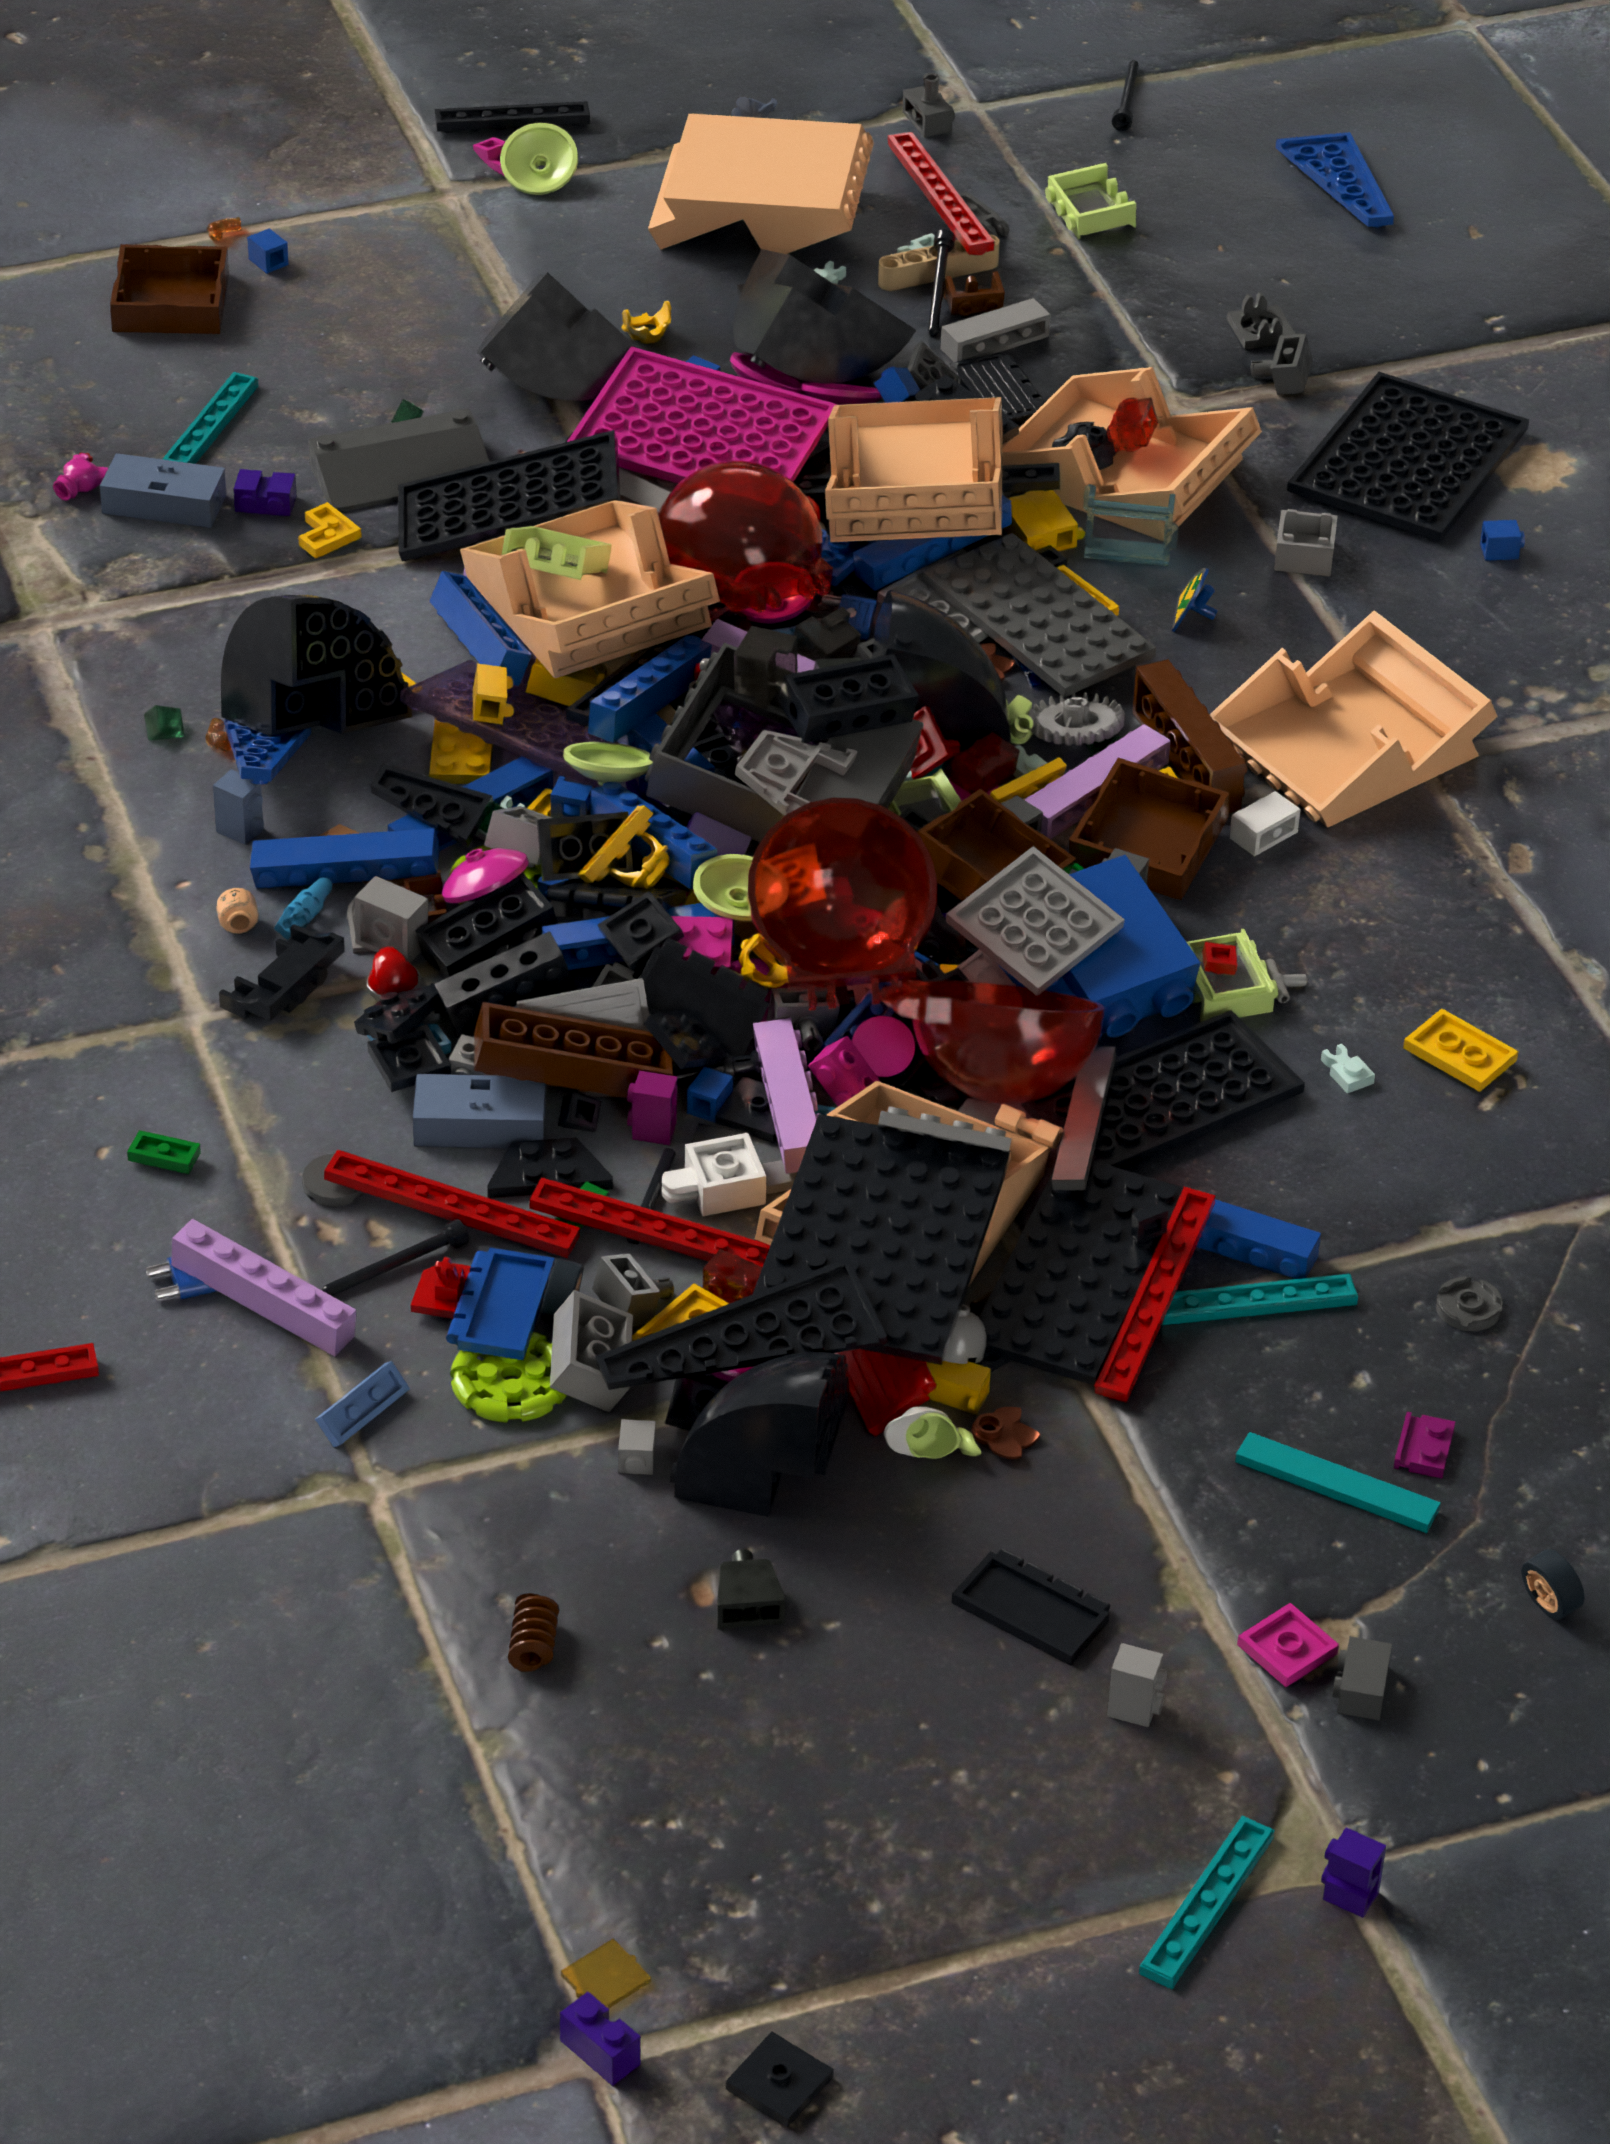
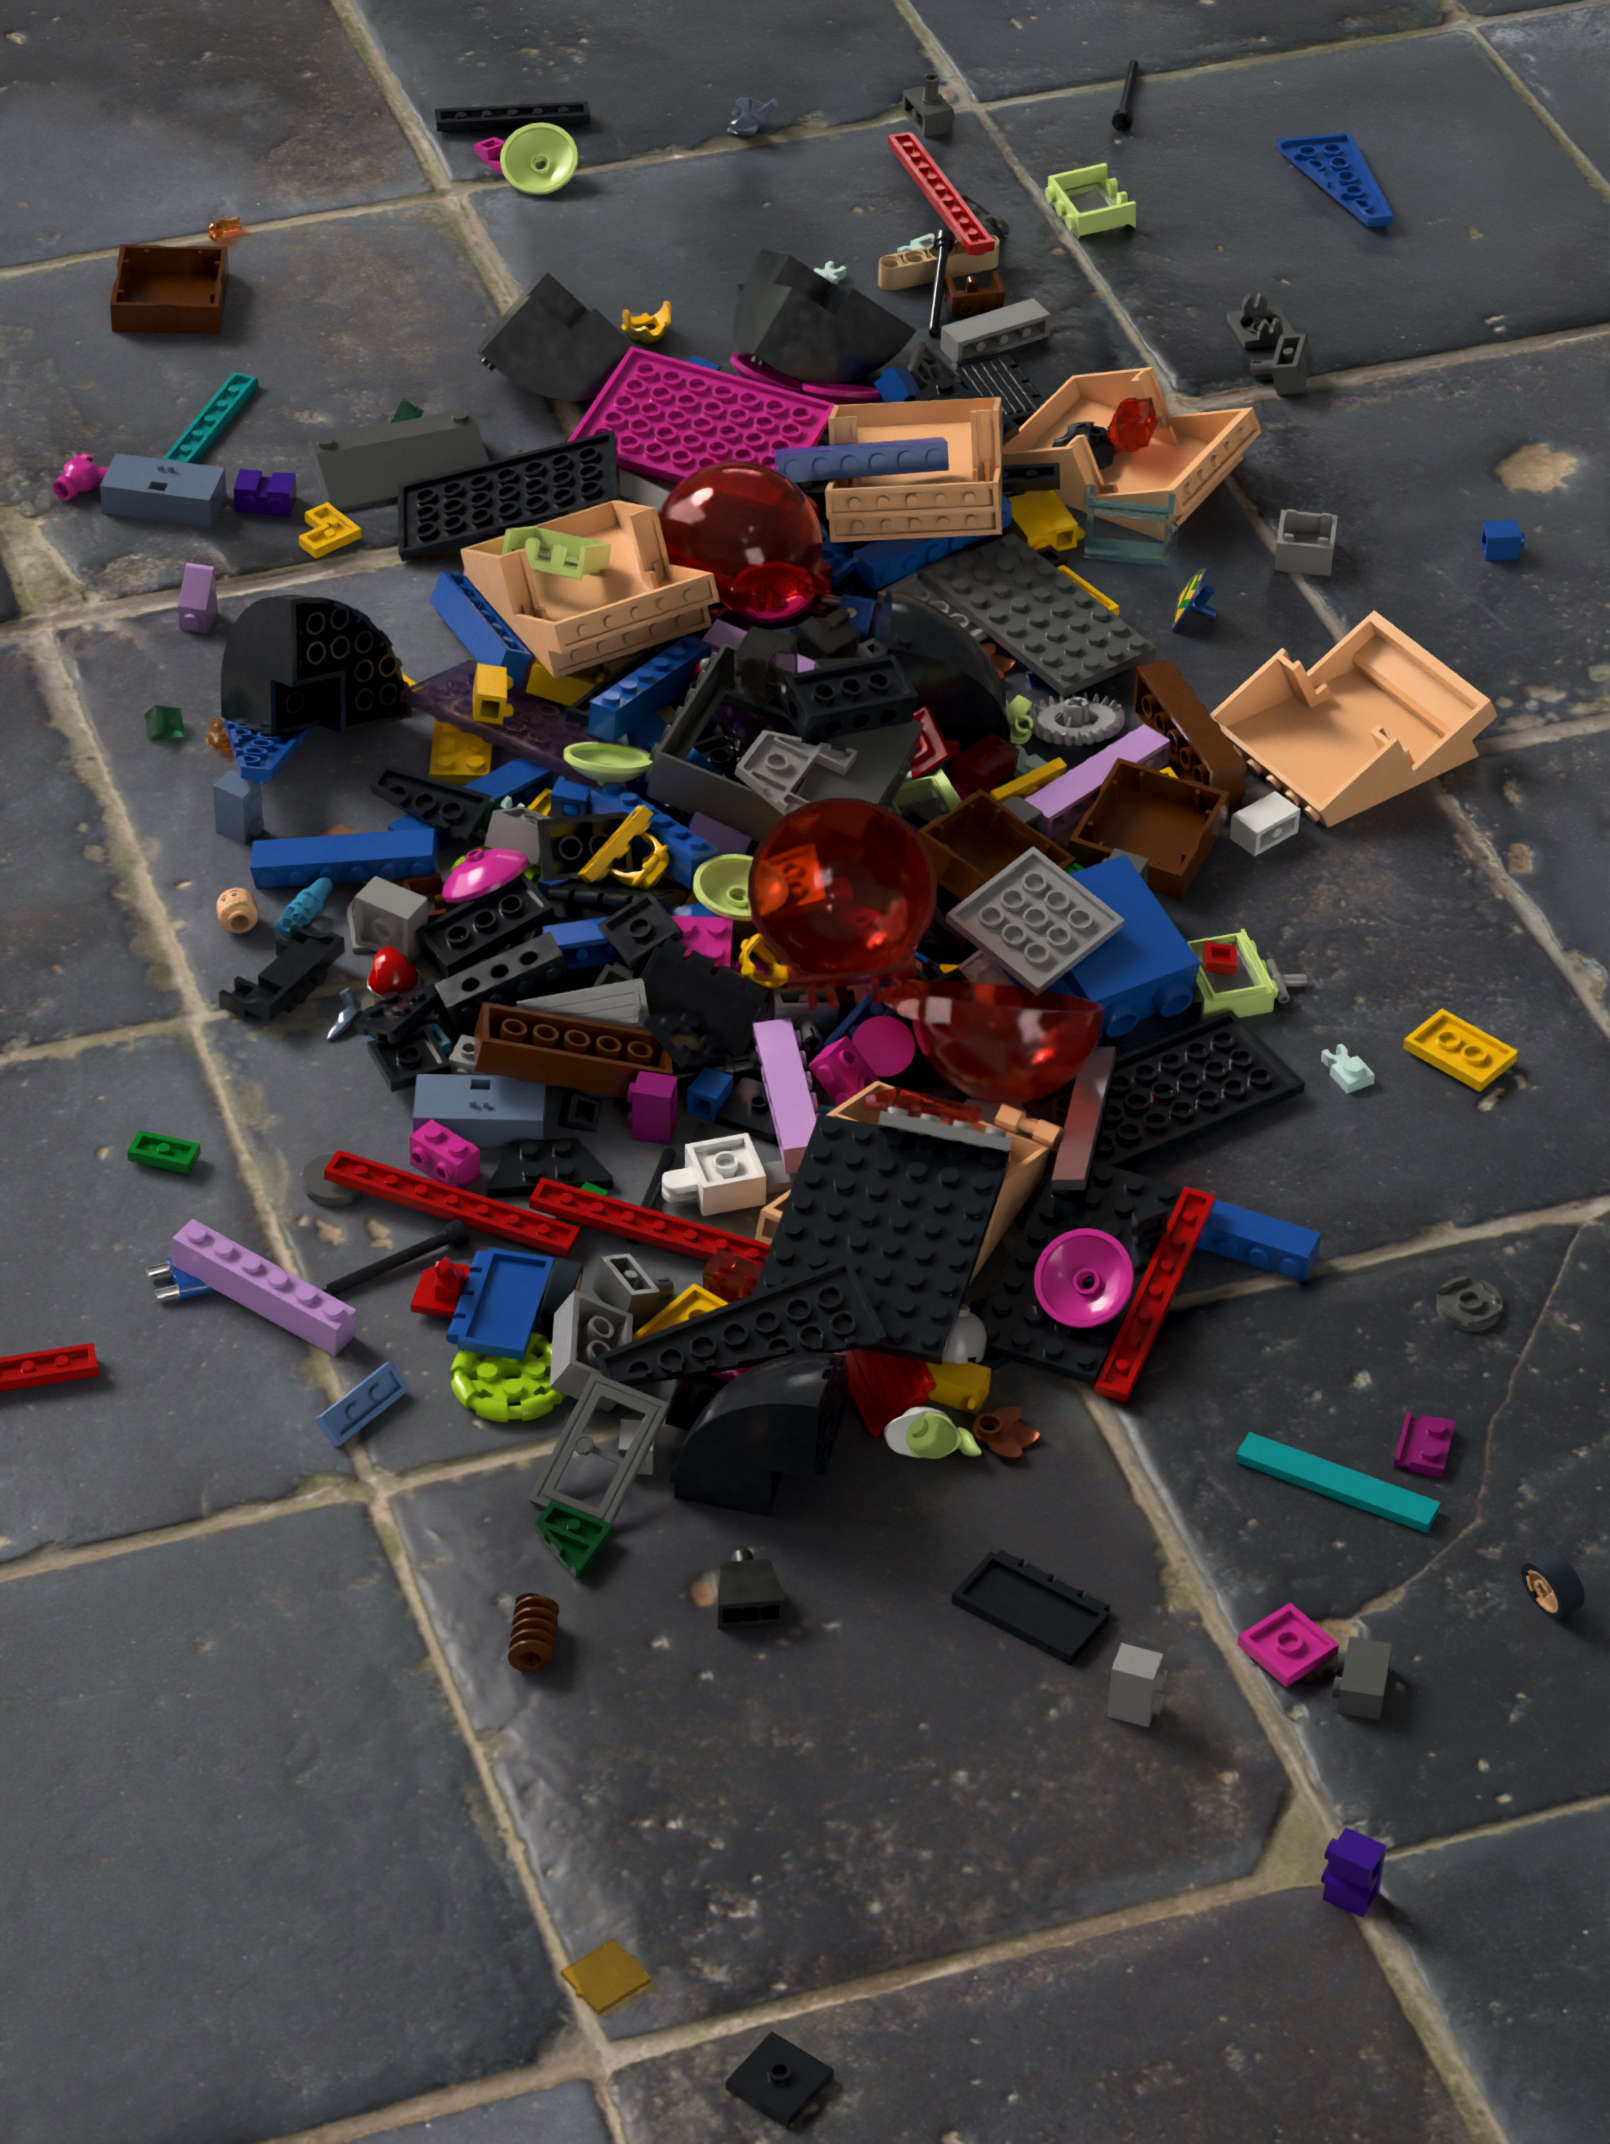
blue brick [247,228,289,274] -> none
dark purple brick [560,1992,641,2086] -> none
light nougat panel [648,113,874,254] -> none
teal tile [1139,1815,1275,1990] -> none
teal tile [1162,1274,1358,1325] -> none
black plate [1287,372,1529,542] -> none
none -> lavender slope [178,563,218,634]
none -> sand blue bar [326,988,361,1041]
none -> dark pink brick [409,1119,480,1190]
none -> dark grey door [528,1372,672,1524]
none -> dark green wing [535,1500,613,1580]
none -> blue brick [774,437,949,483]
none -> clear red wing [864,1087,982,1126]
none -> dark pink dish [1034,1228,1134,1328]

